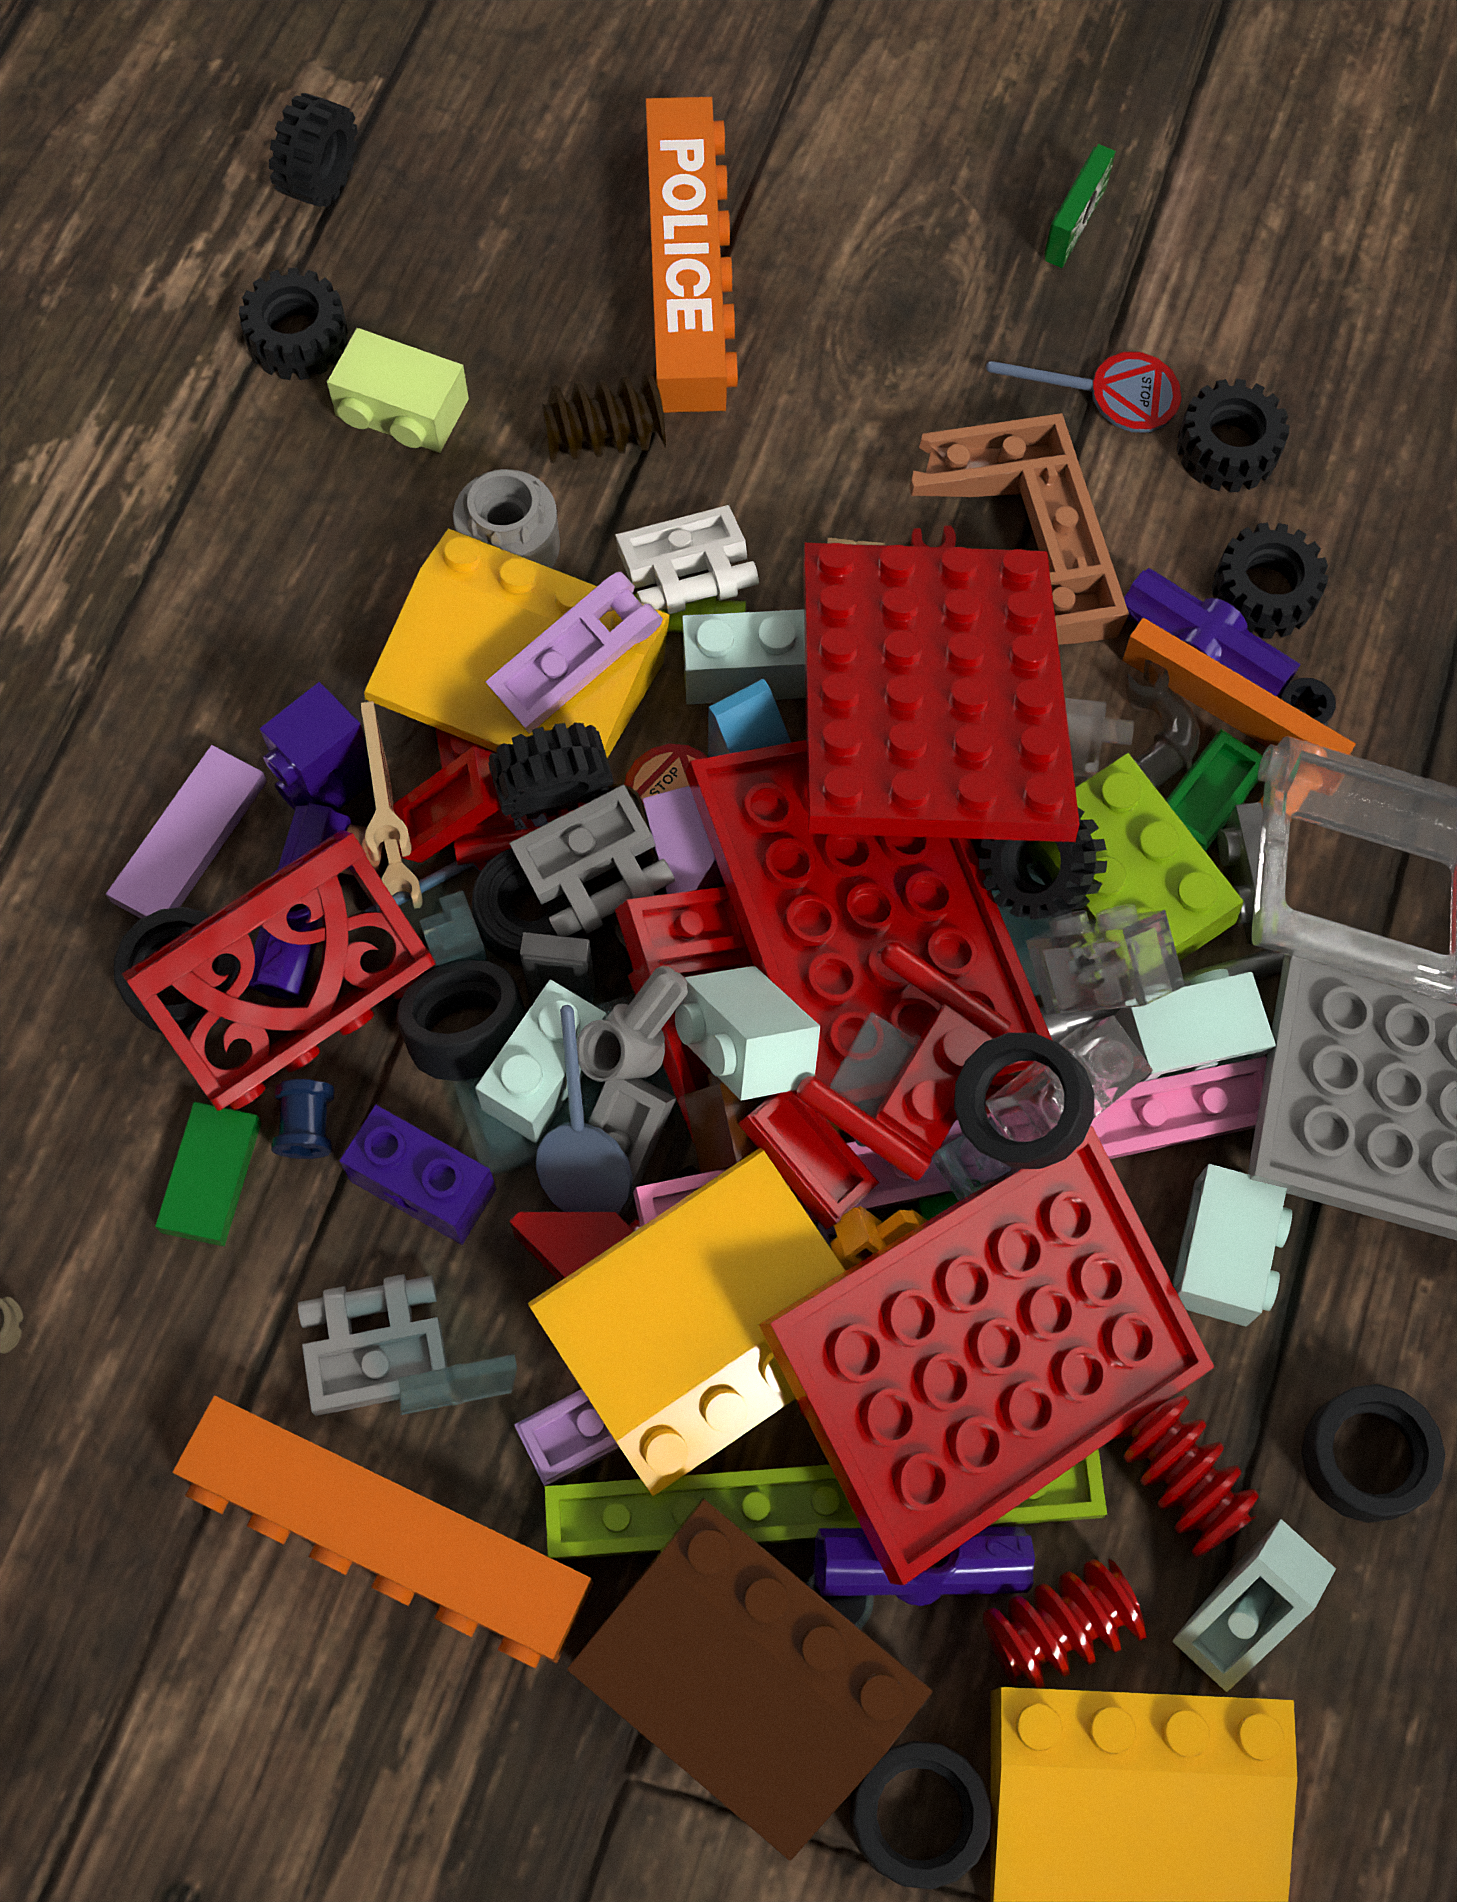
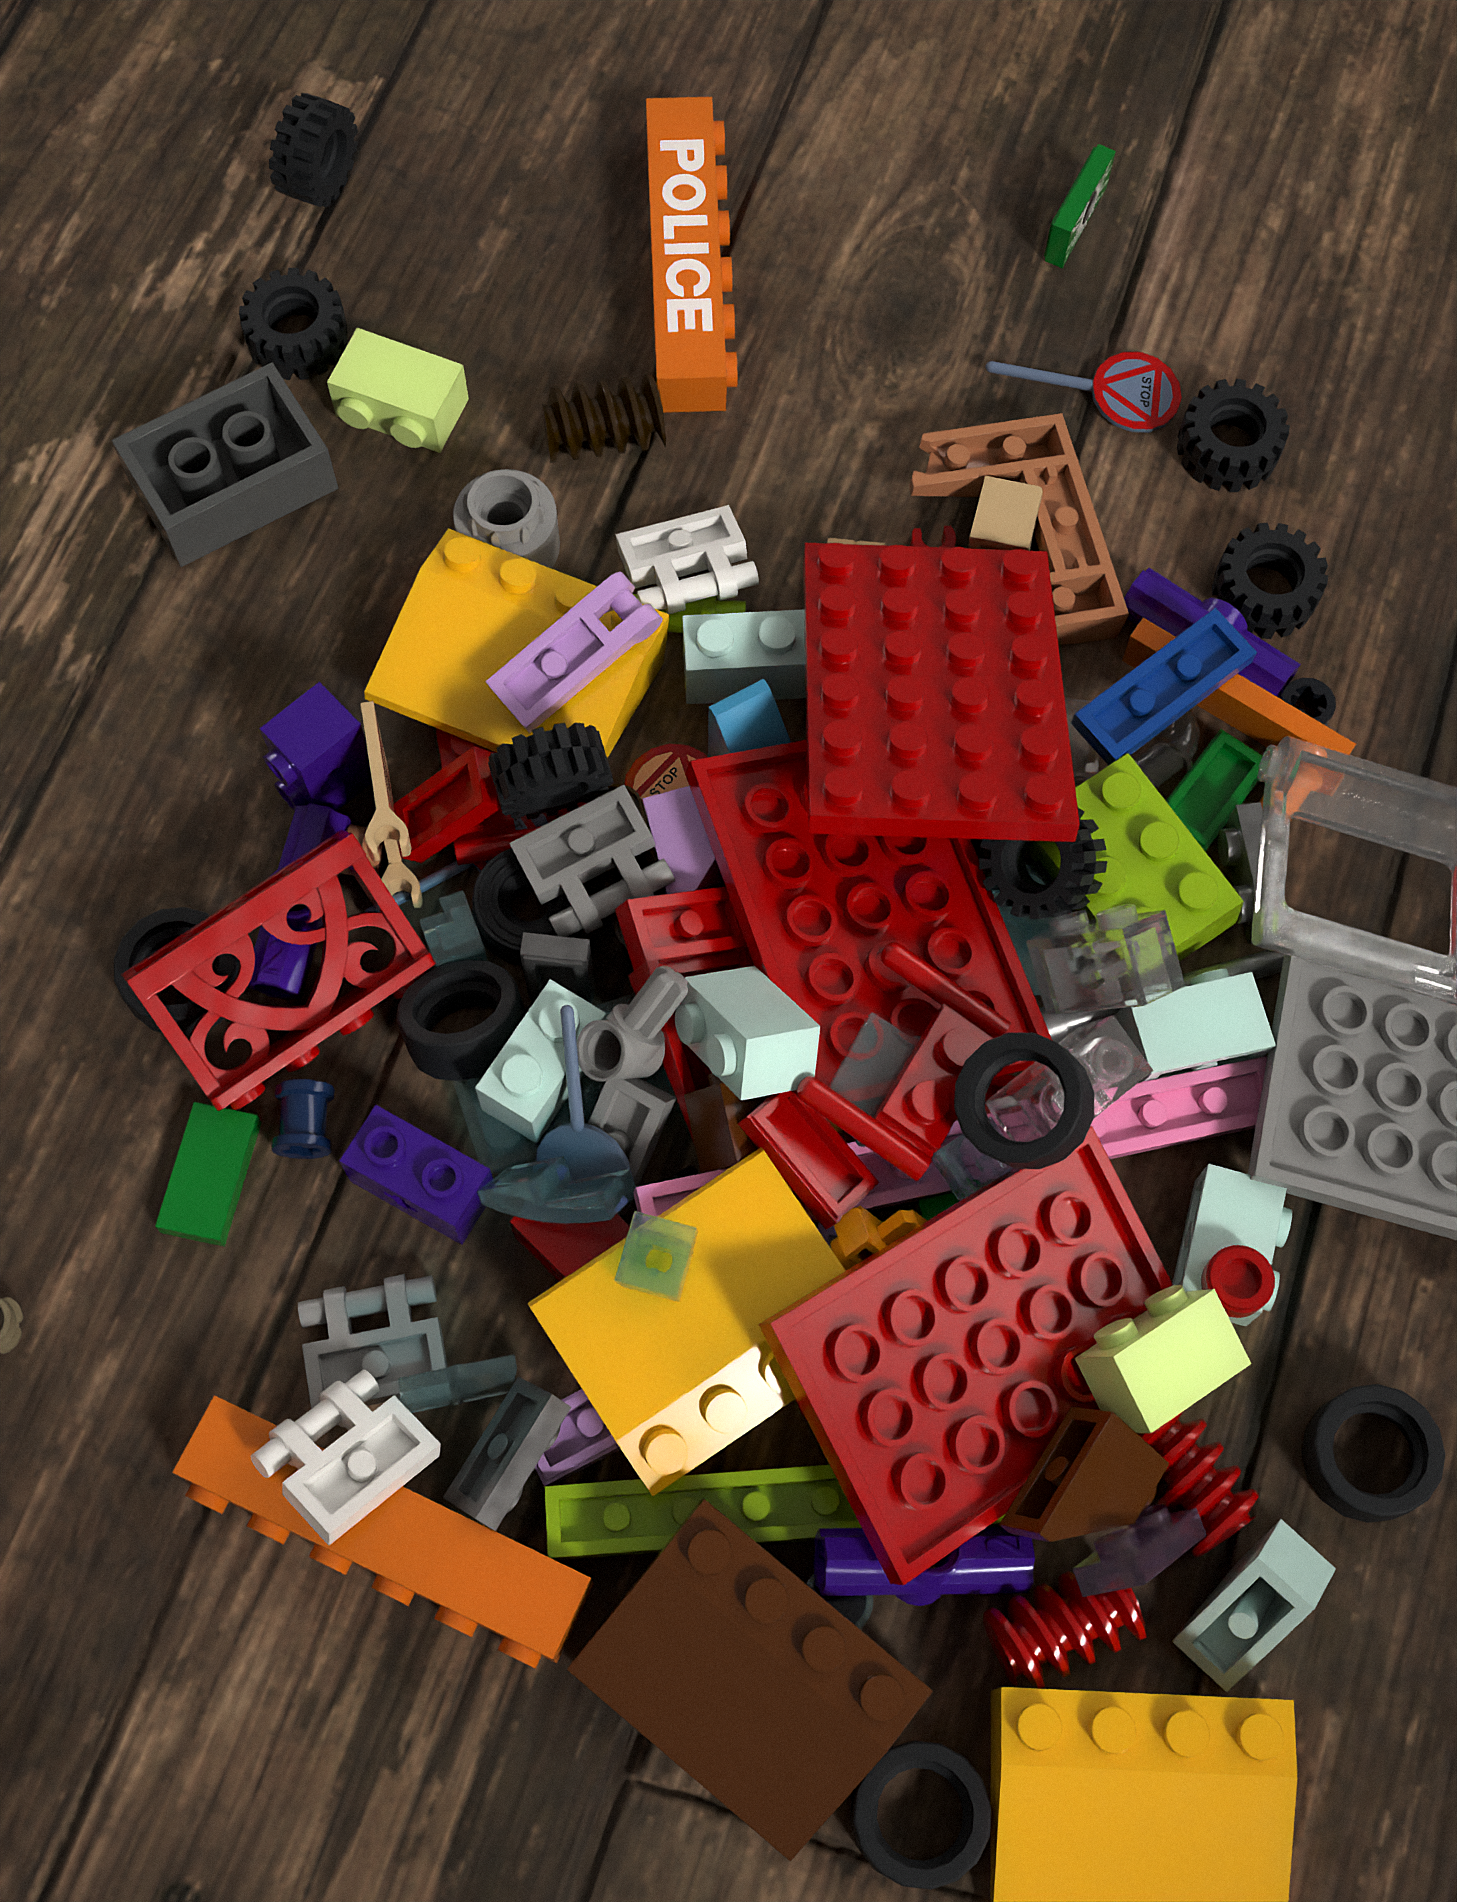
lavender tile [106,745,267,919] -> none
none -> dark grey brick [111,362,339,567]
none -> white plate [250,1370,441,1545]
none -> flat silver plate [443,1377,572,1531]
none -> clear light blue slope [477,1156,636,1224]
none -> clear light blue piece [614,1211,698,1302]
none -> tan panel [969,476,1043,551]
none -> reddish brown slope [999,1406,1170,1542]
none -> blue plate [1071,608,1257,766]
none -> plate [1072,1504,1207,1597]
none -> yellowish green brick [1075,1285,1251,1433]
none -> red tile [1201,1245,1275,1318]

